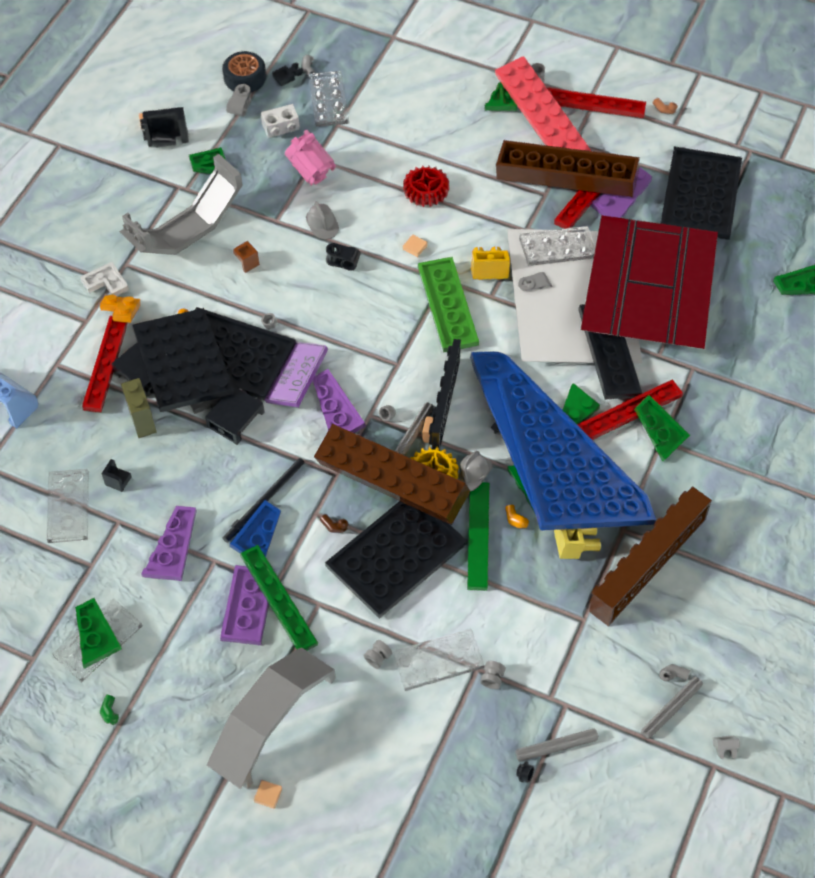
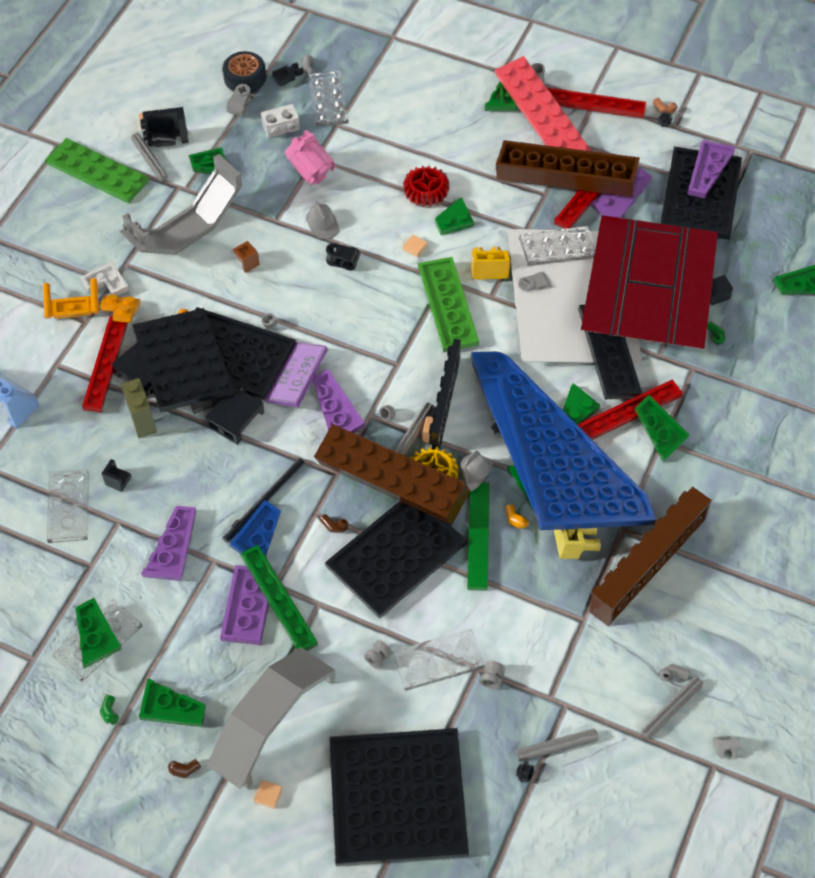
none -> light orange plate [43,278,99,319]
none -> bright green plate [45,138,149,204]
none -> light grey axle [131,133,168,182]
none -> green wing [139,678,206,727]
none -> reddish brown arm [168,758,201,778]
none -> black plate [329,728,469,867]
none -> green wing [435,198,474,235]
none -> black plate [657,111,673,127]
none -> medium lavender wing [687,140,736,198]
none -> green arm [707,321,725,345]
none -> black panel [710,275,733,305]

